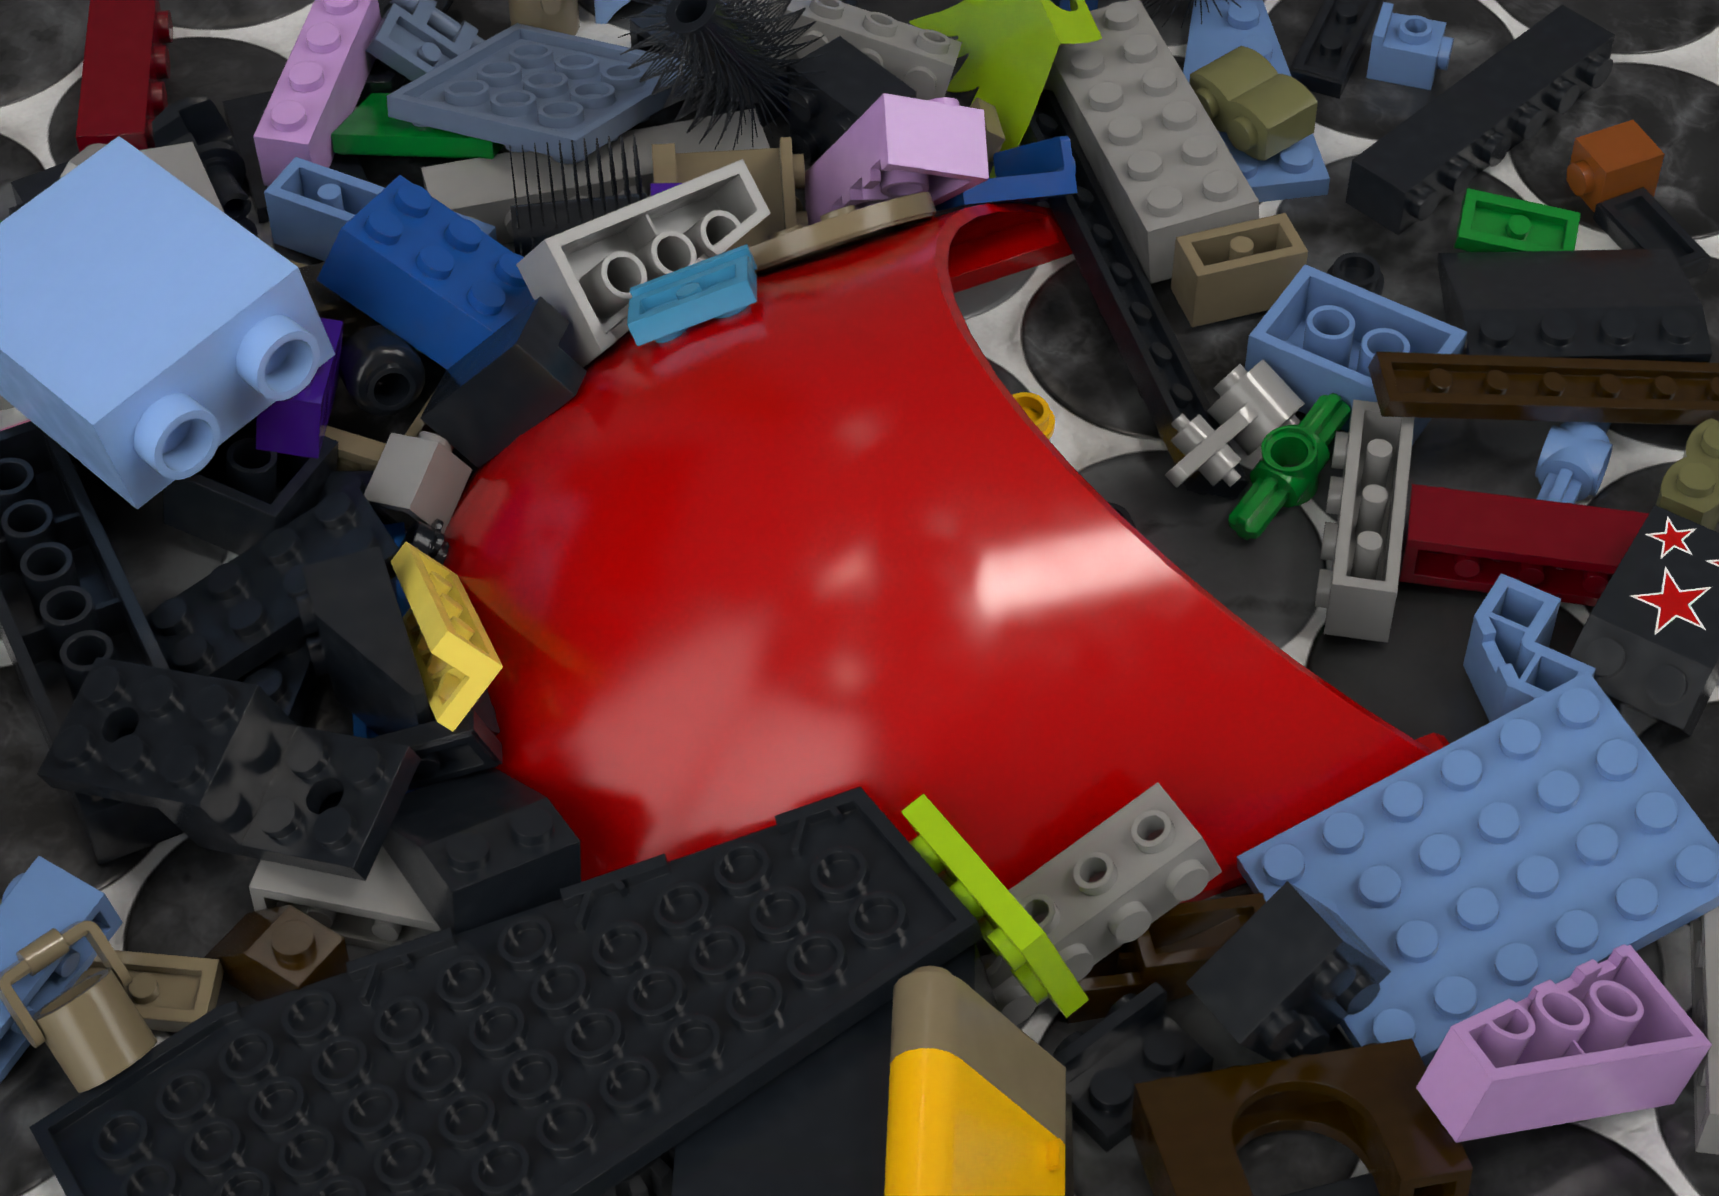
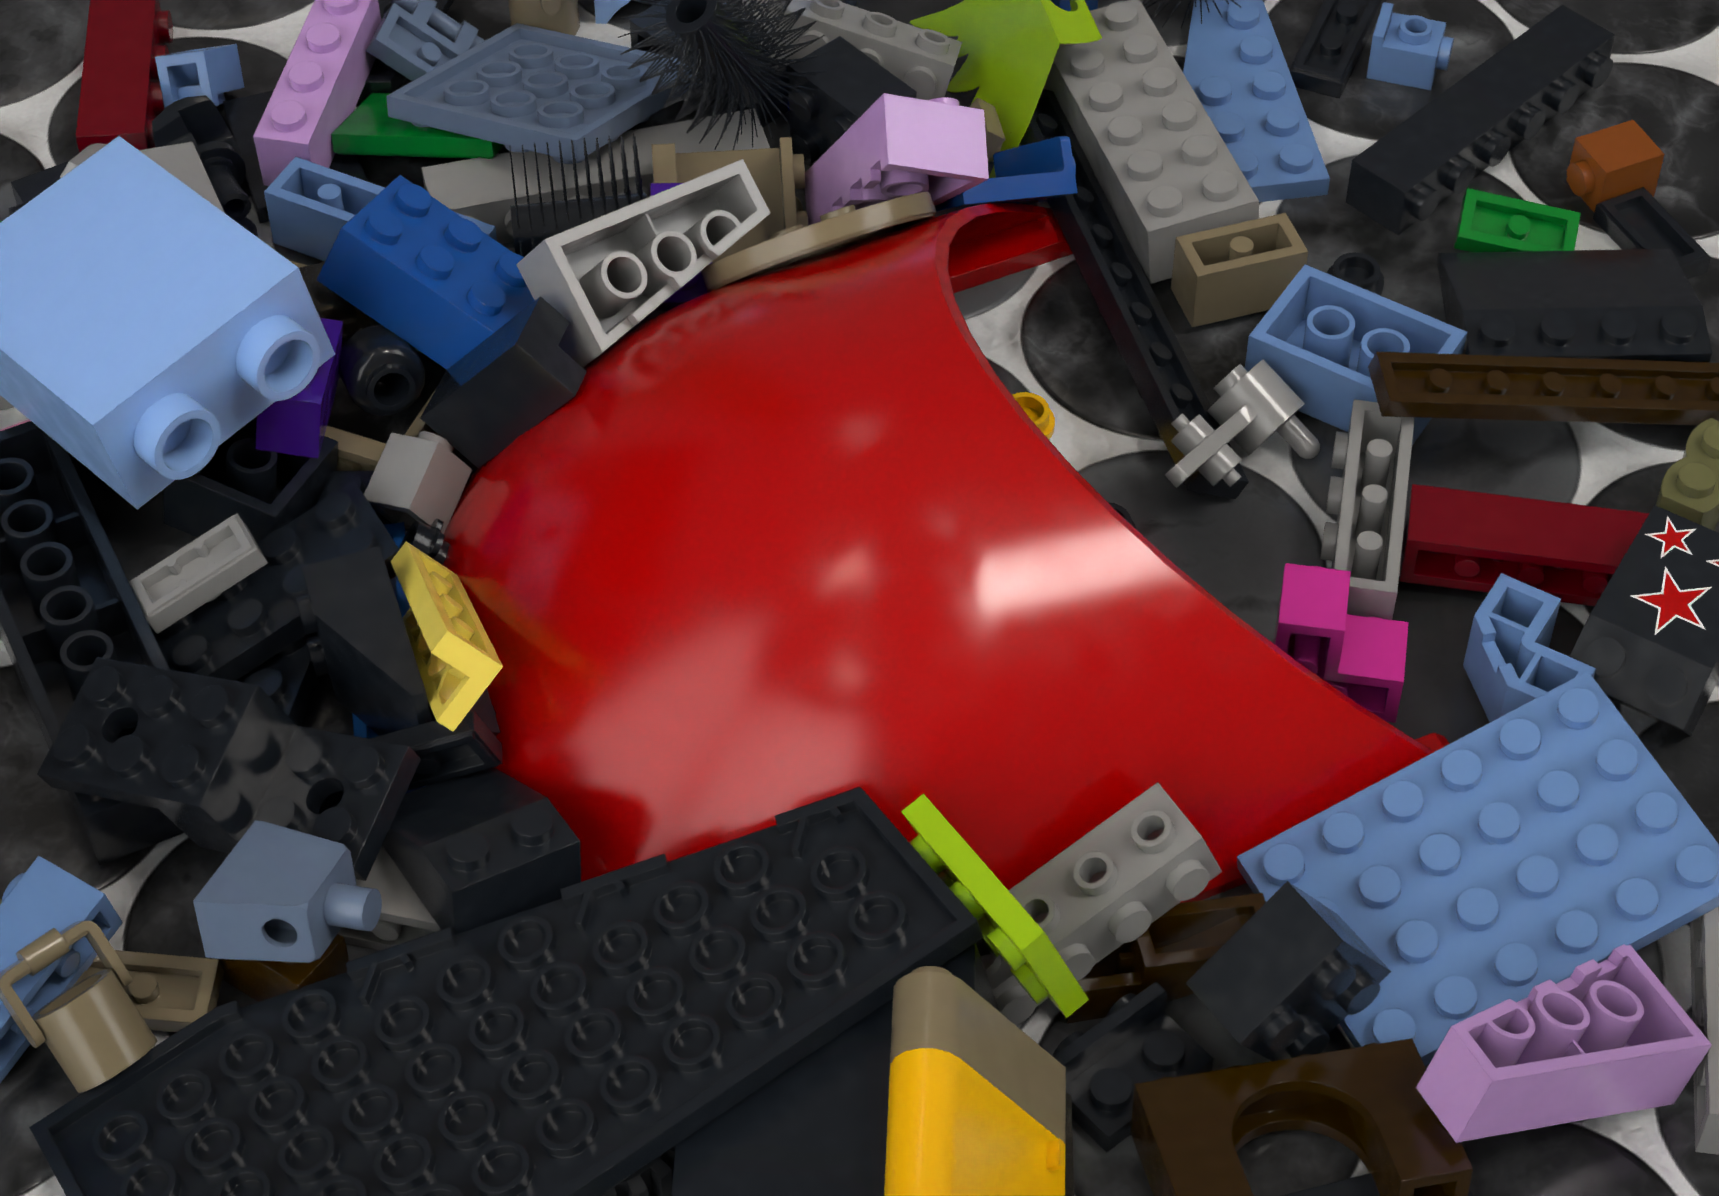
dark azure plate [627,244,757,346] -> none
olive brick [1189,46,1318,161] -> none
green axle [1228,393,1351,540] -> none
medium blue axle [1535,422,1613,504] -> none
none -> light grey plate [129,513,268,634]
none -> medium blue brick [155,44,245,108]
none -> sand blue torso [193,820,382,963]
none -> dark pink brick [1273,563,1409,723]

